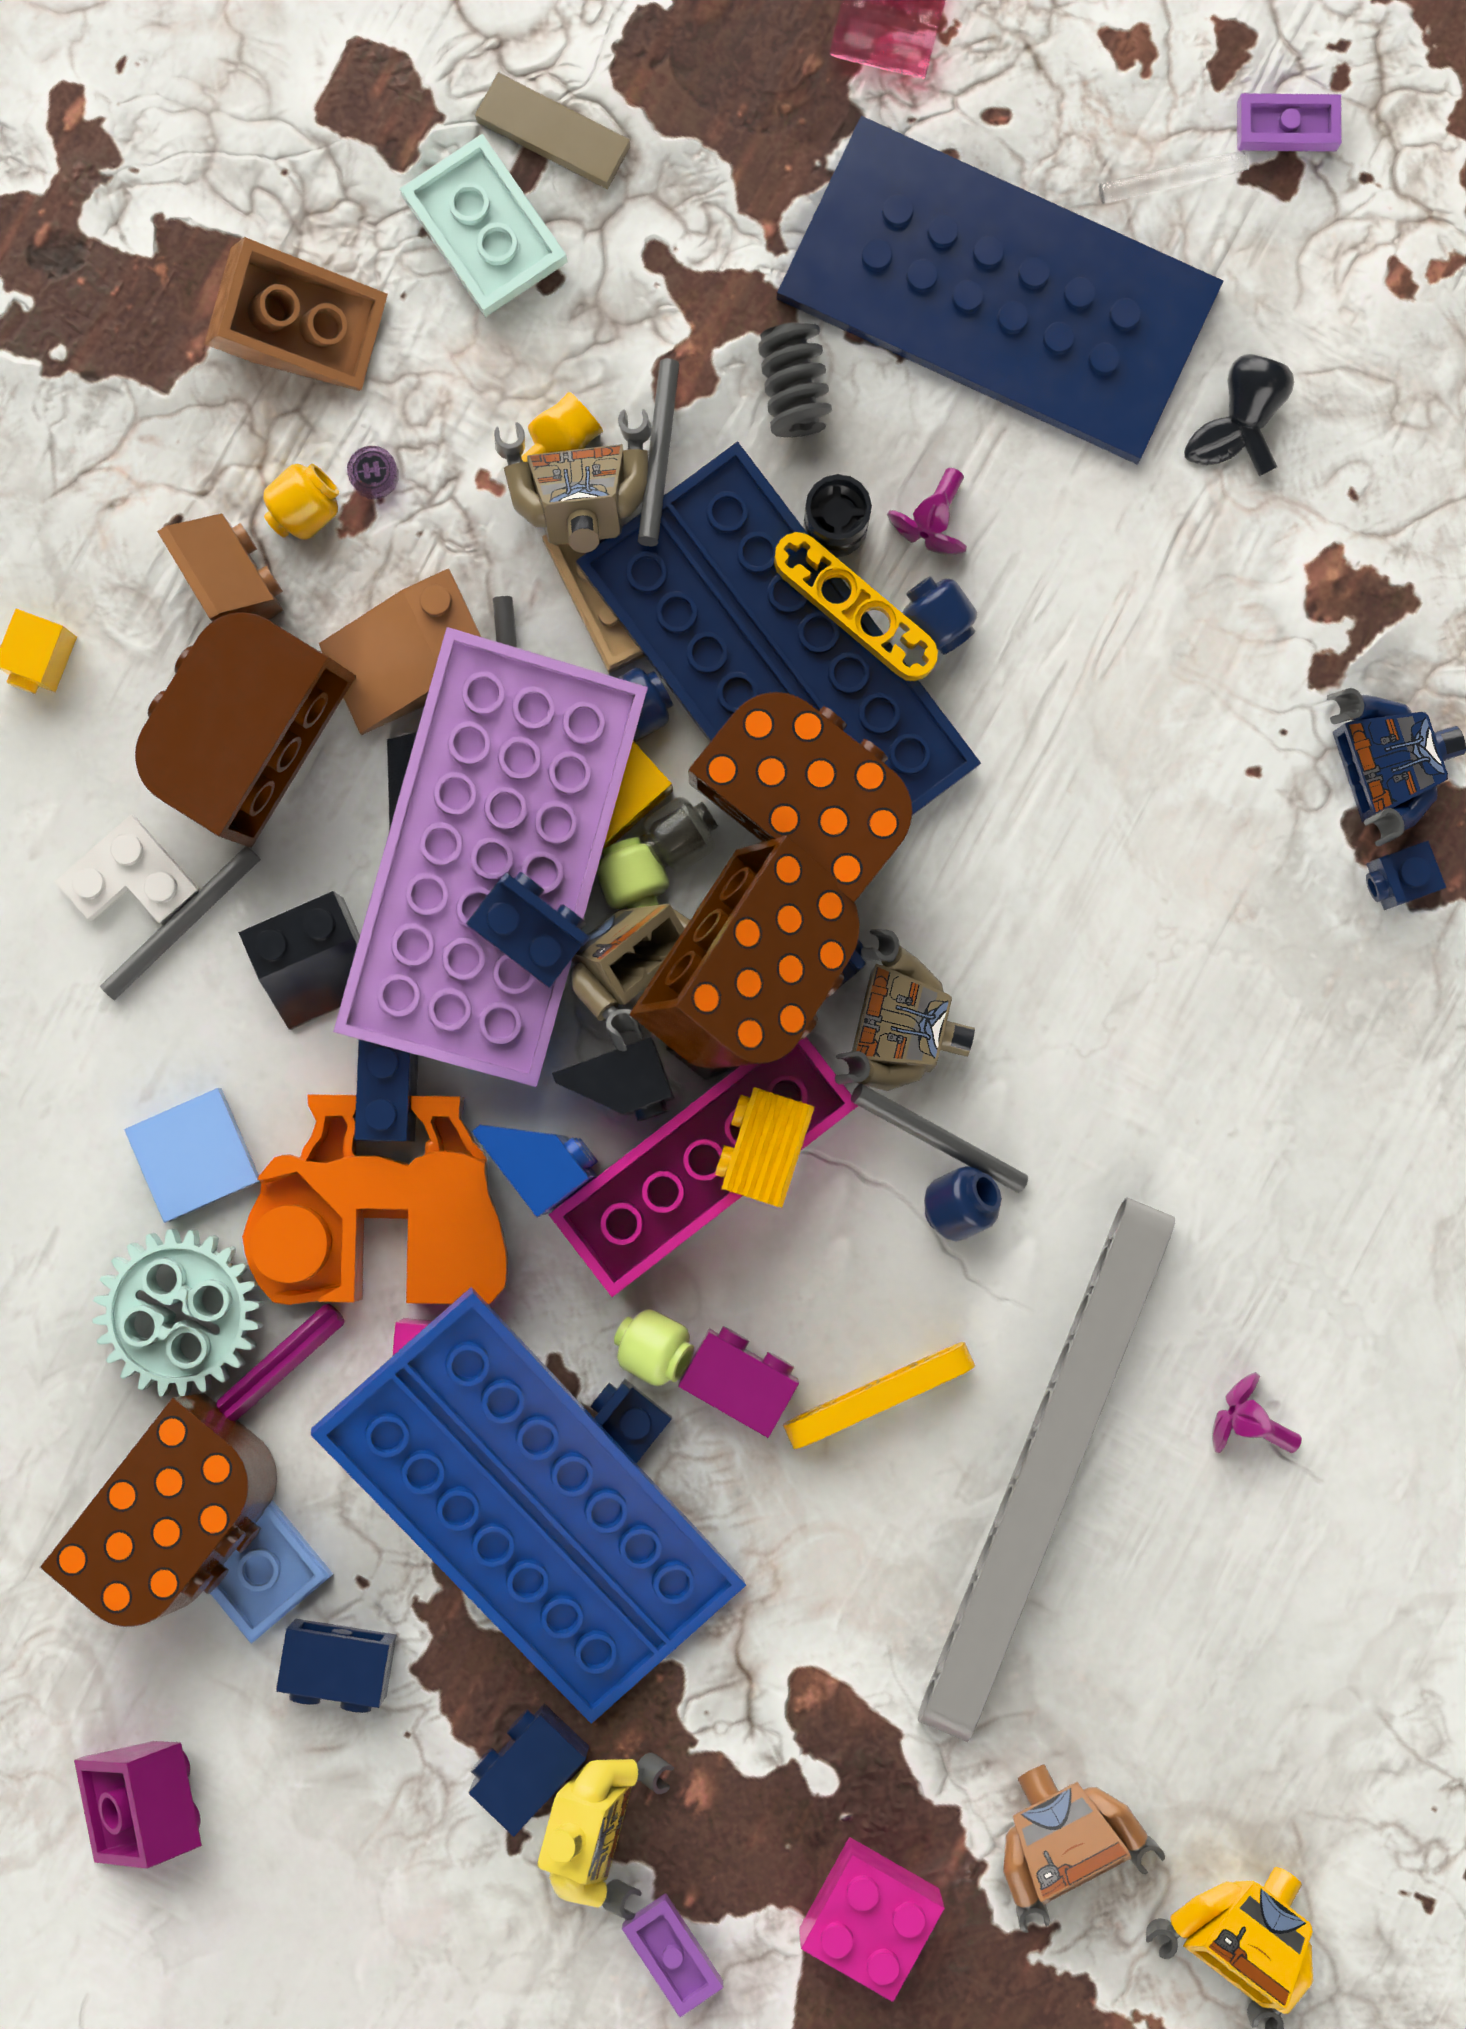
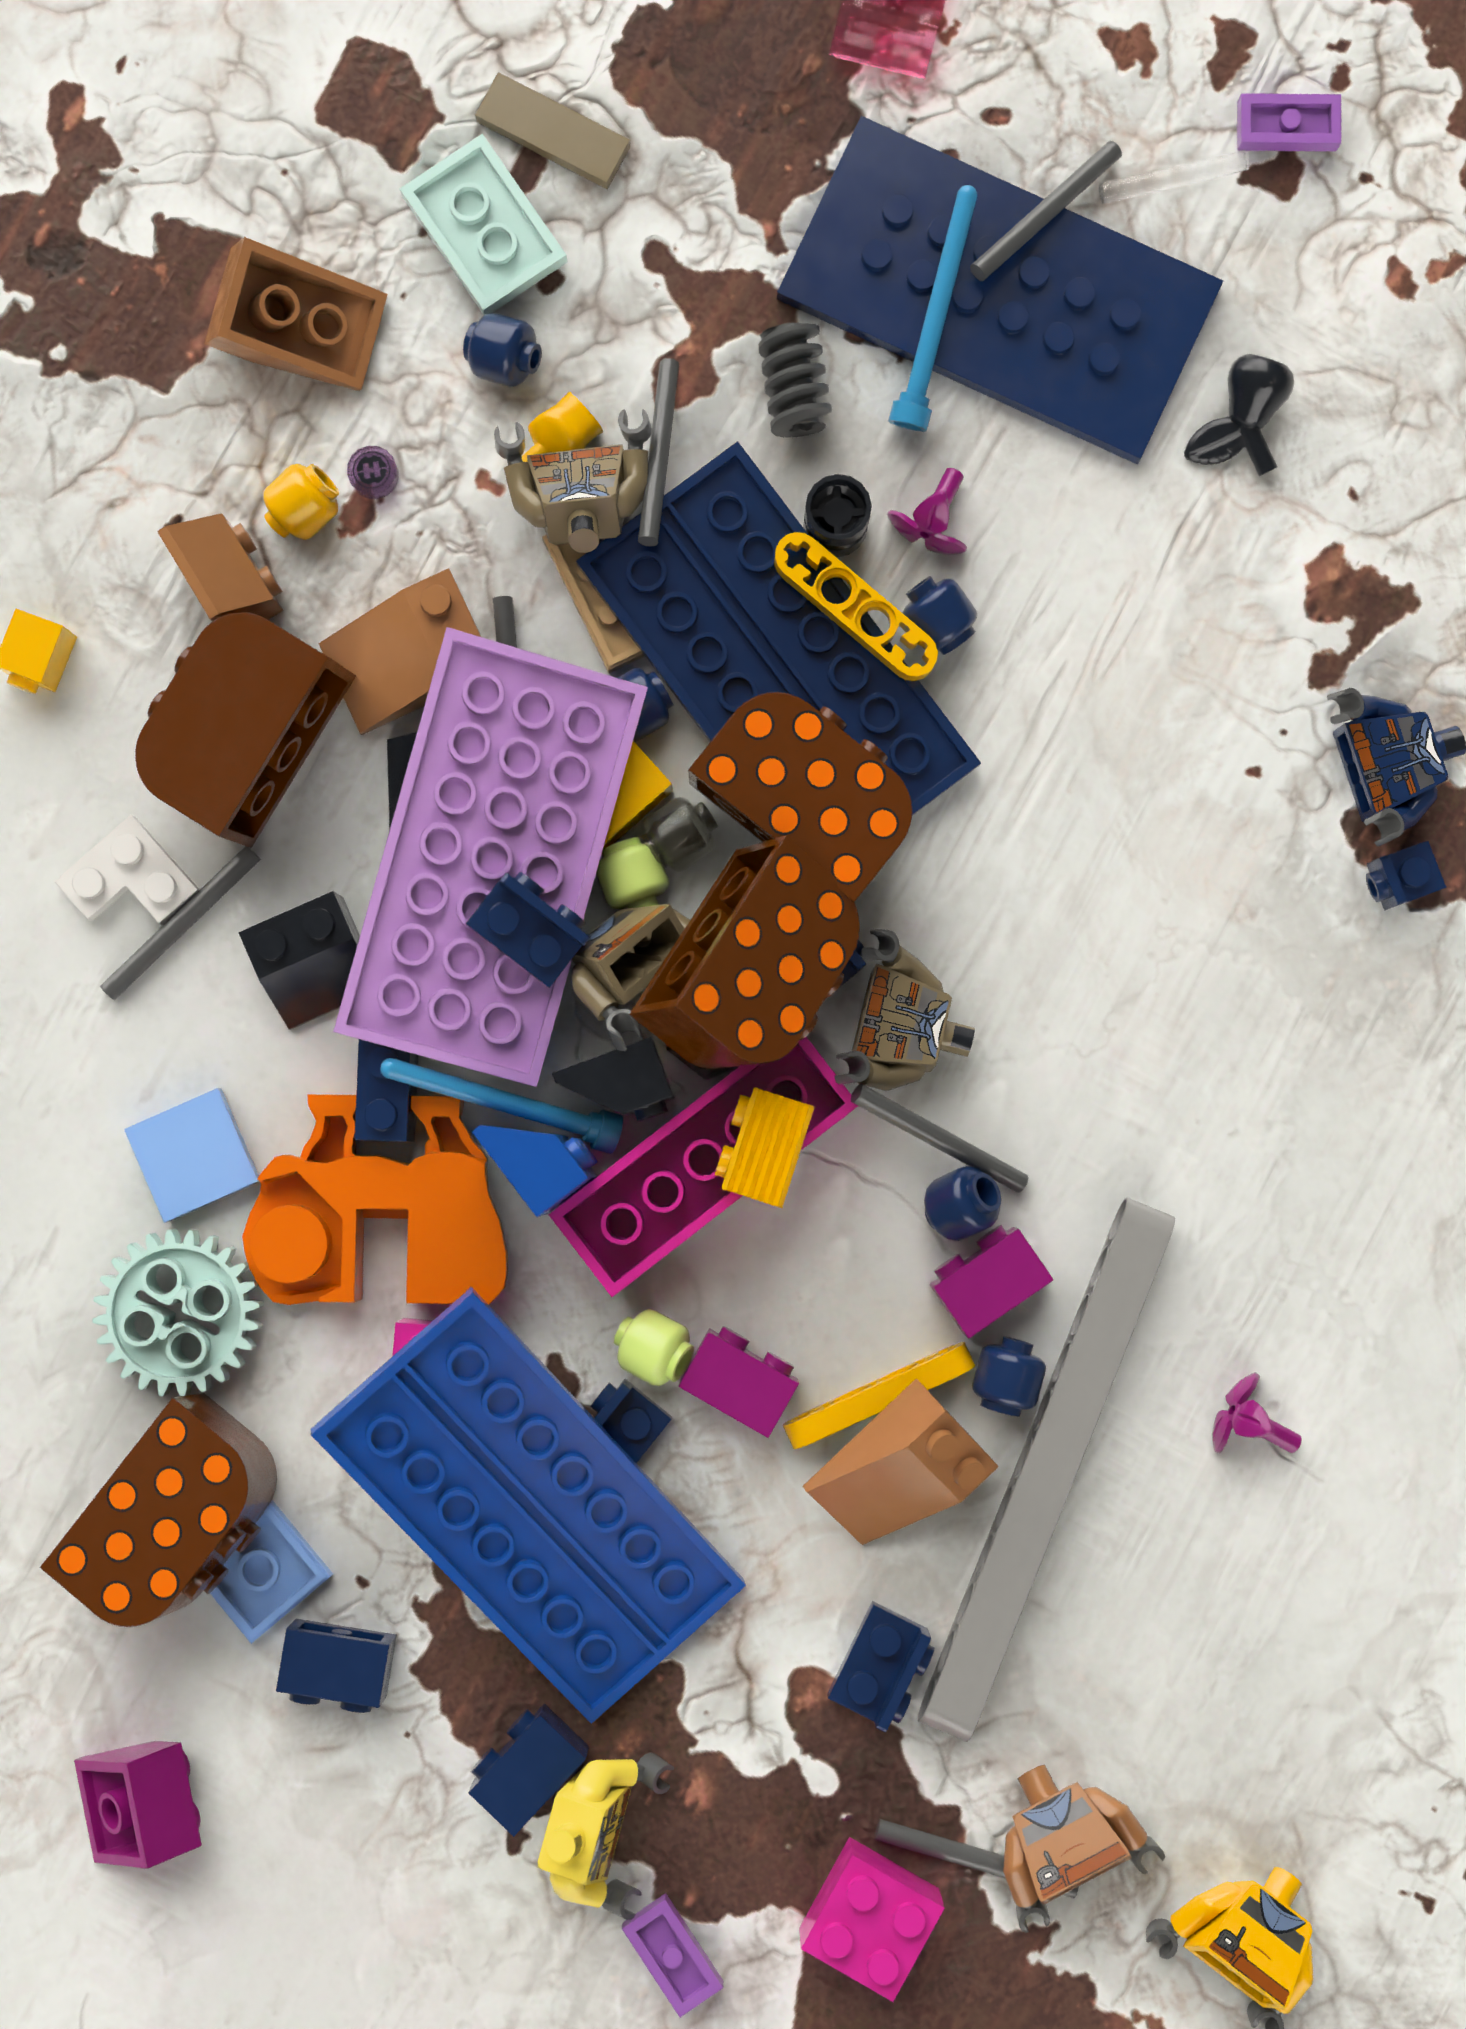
magenta axle [216,1304,345,1421] -> none
none -> dark azure piece [380,1058,623,1154]
none -> dark blue head [463,313,542,387]
none -> medium nougat slope [802,1378,999,1545]
none -> dark blue bracket [827,1601,934,1733]
none -> dark grey bar [874,1819,1079,1898]
none -> dark azure piece [888,185,977,432]
none -> magenta brick [929,1225,1054,1339]
none -> dark grey bar [970,141,1122,281]
none -> dark blue head [972,1336,1046,1417]

